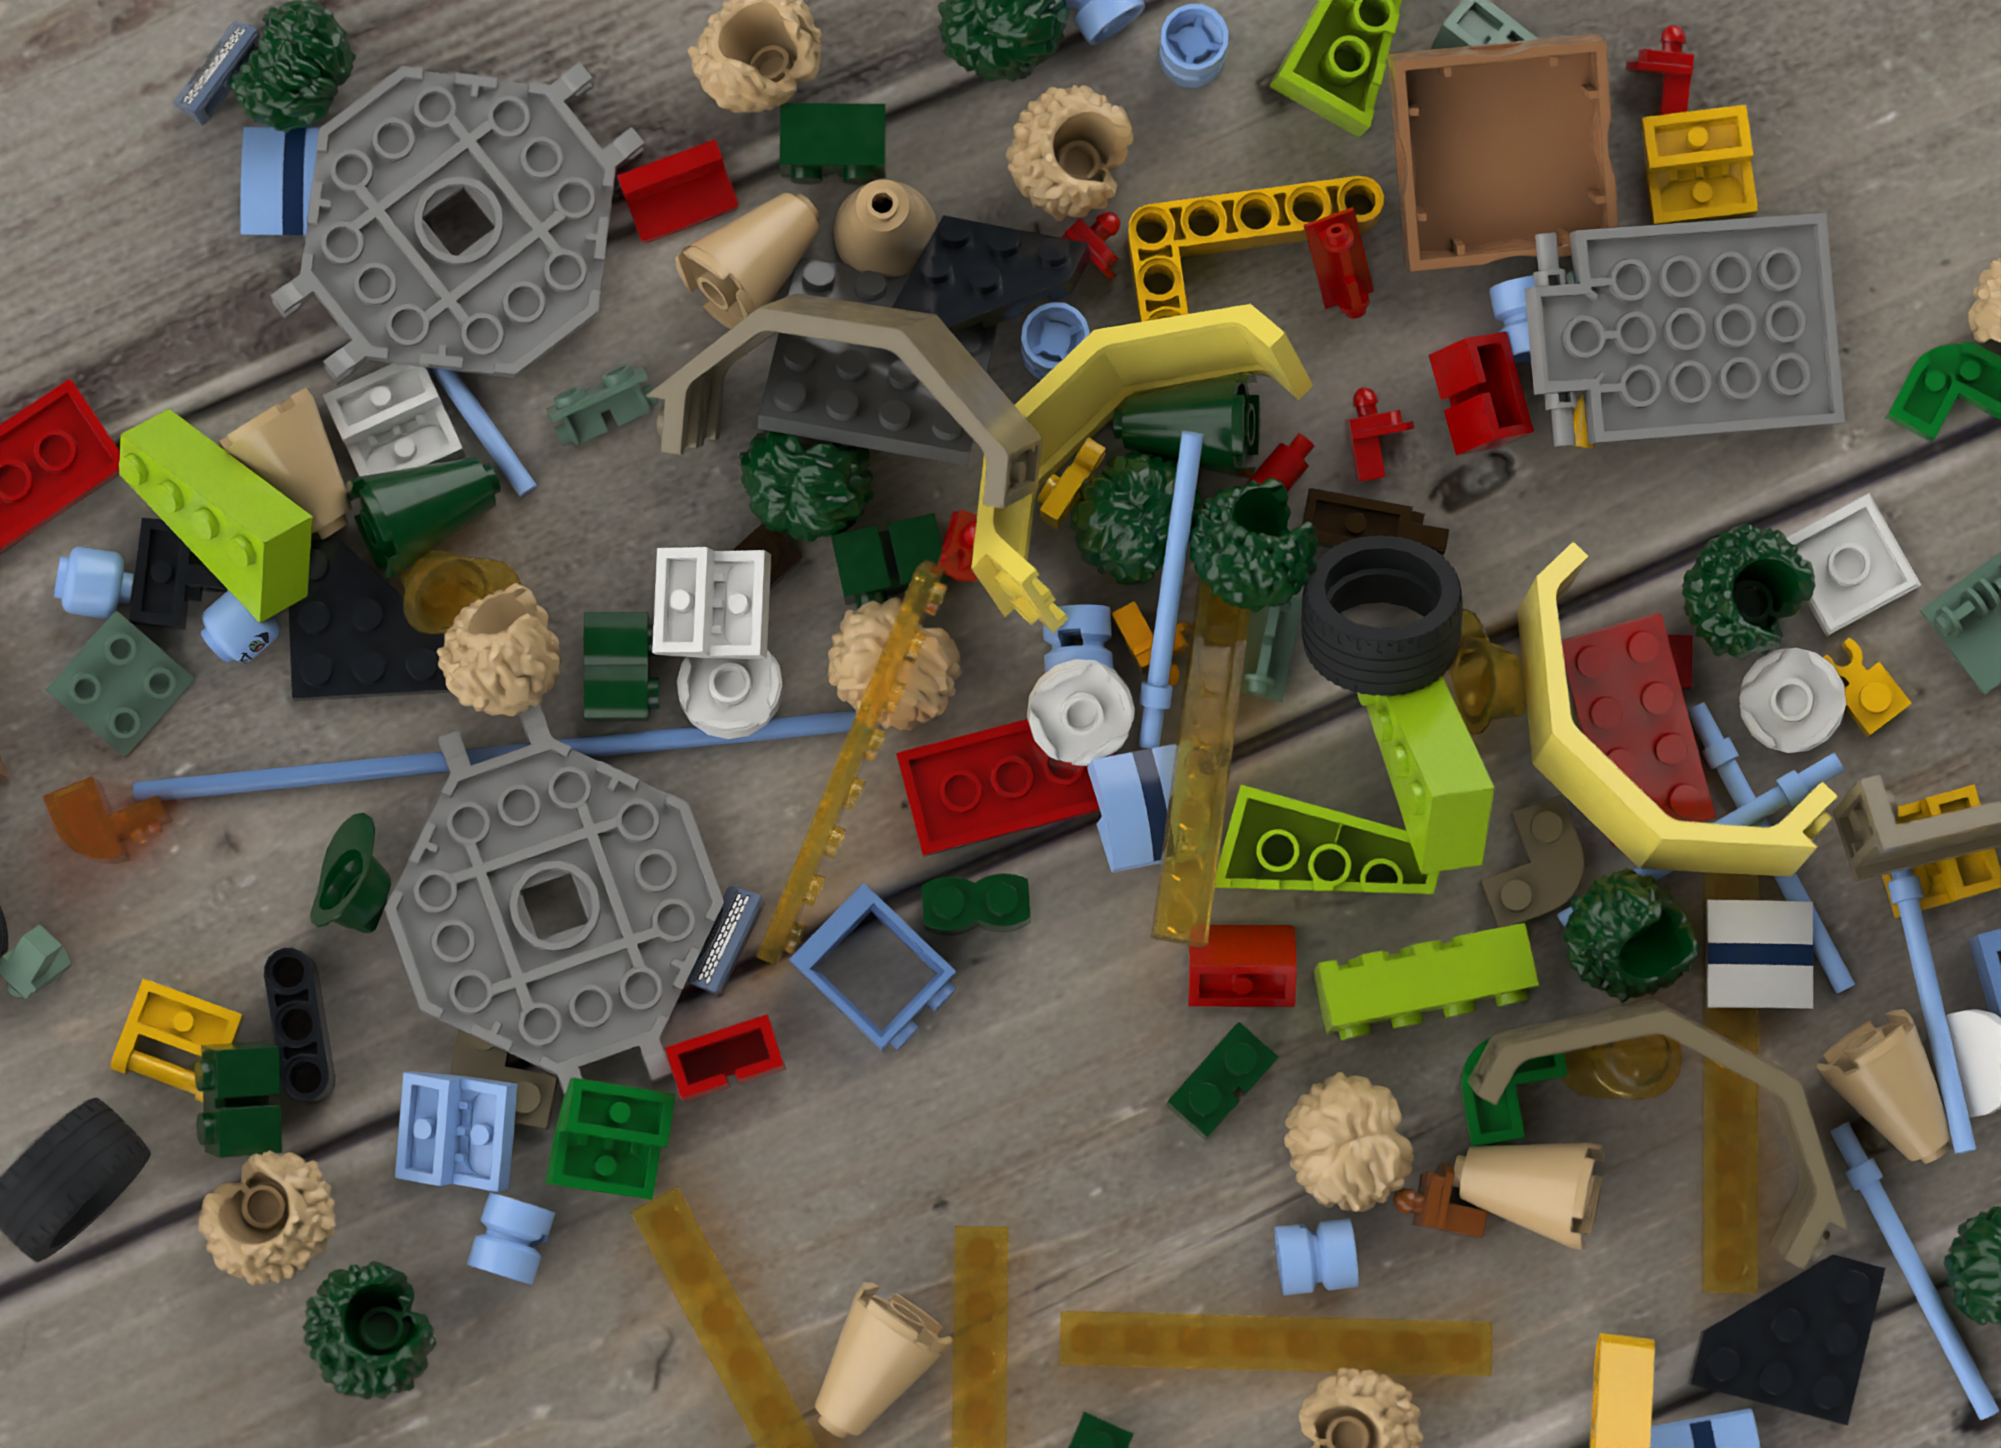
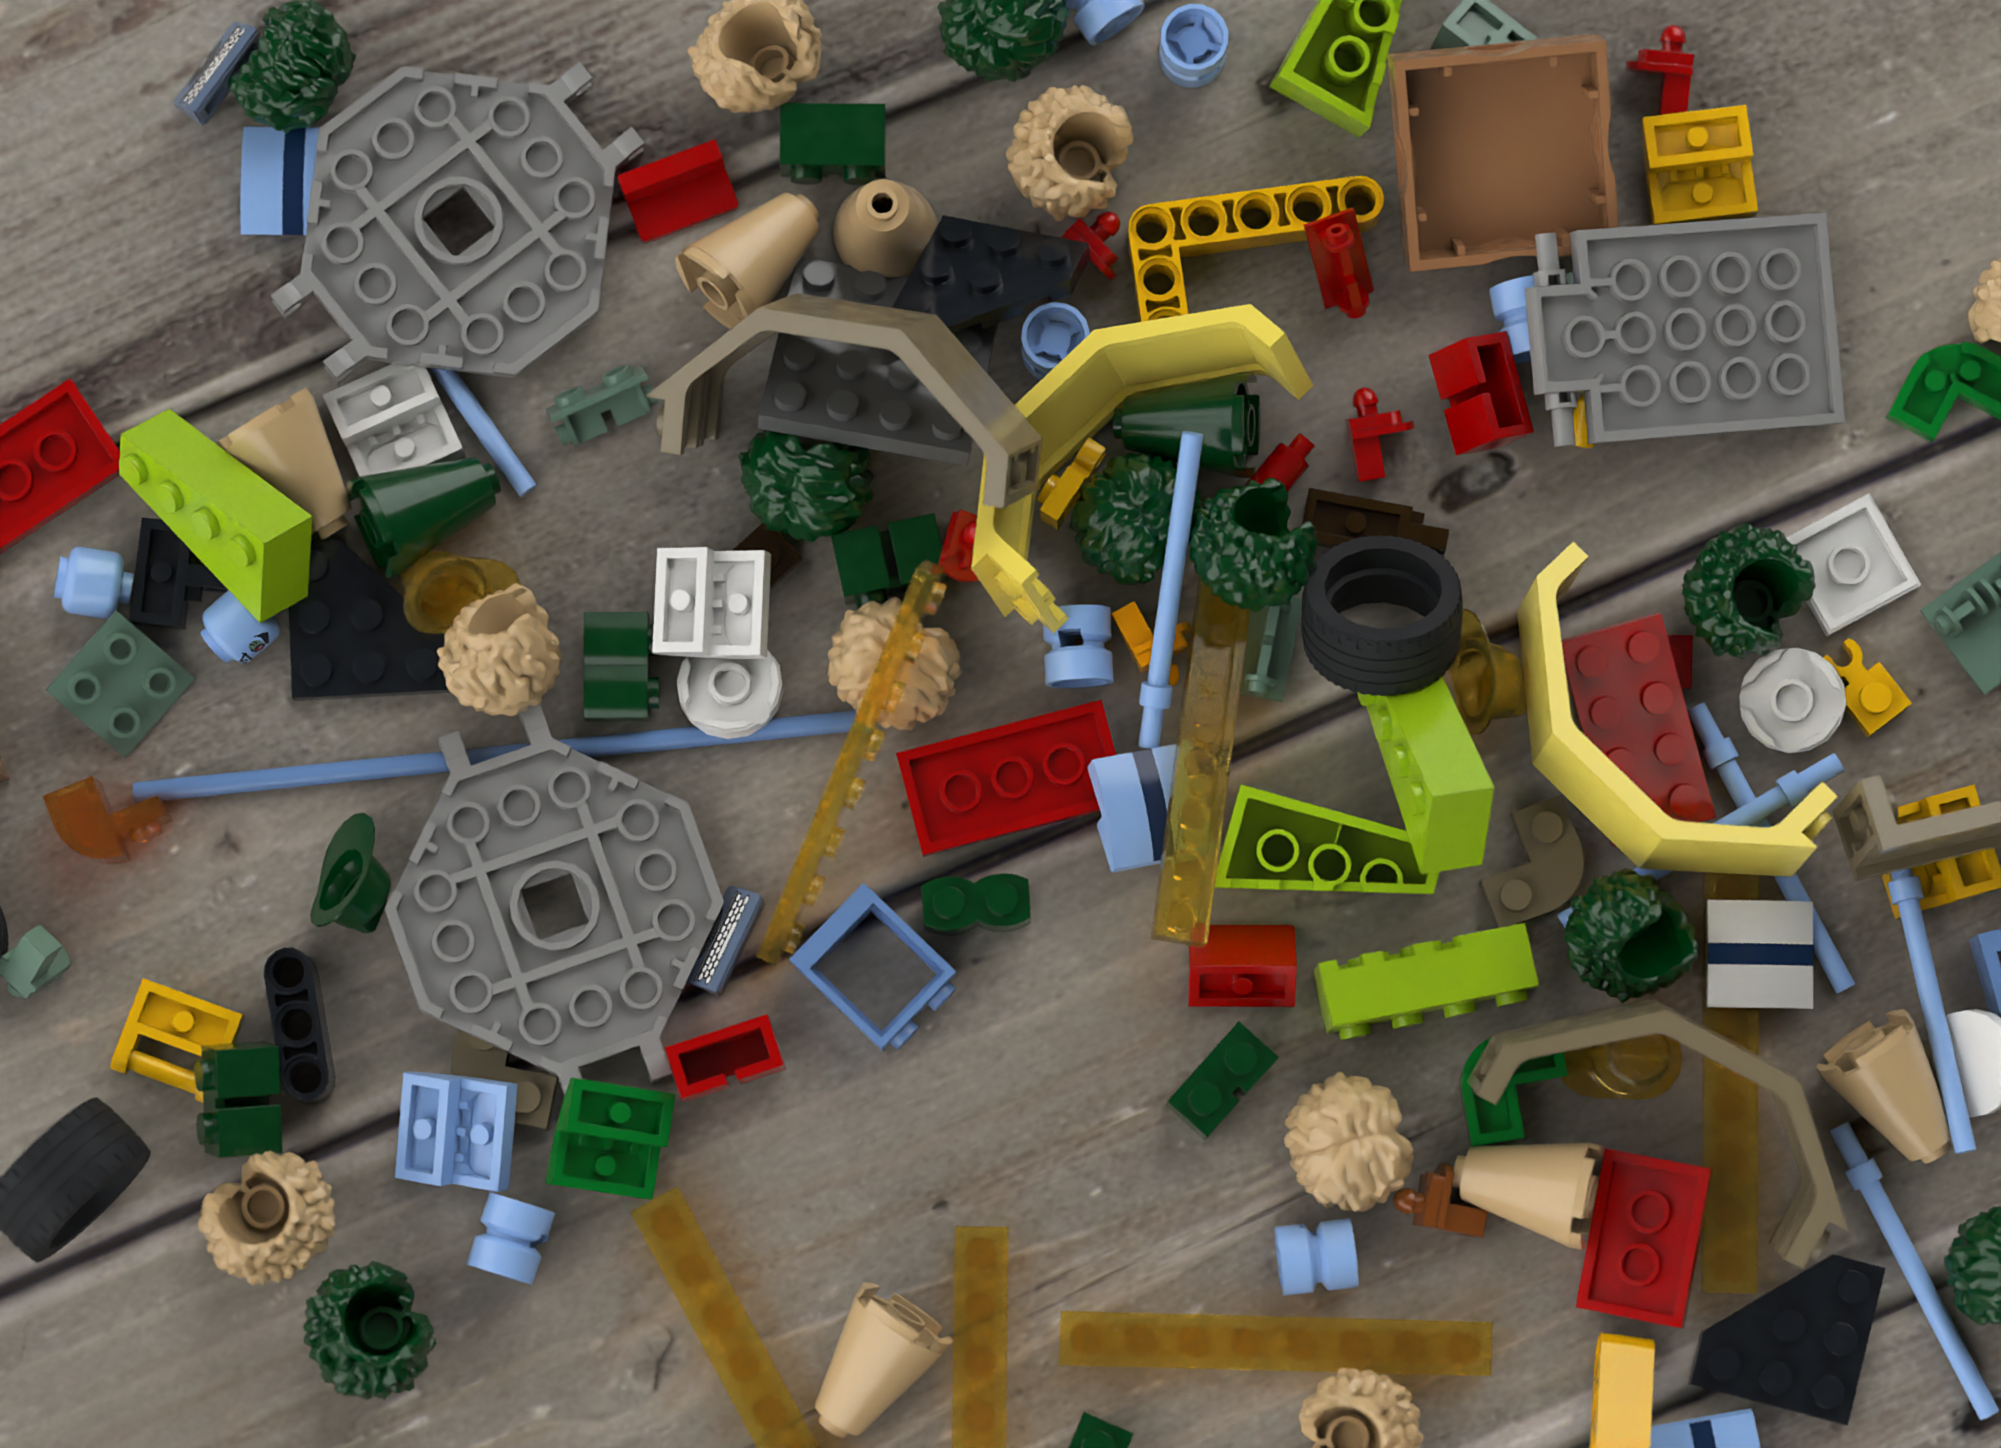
white tile [1027,659,1135,766] -> none
none -> red plate [1575,1148,1714,1329]

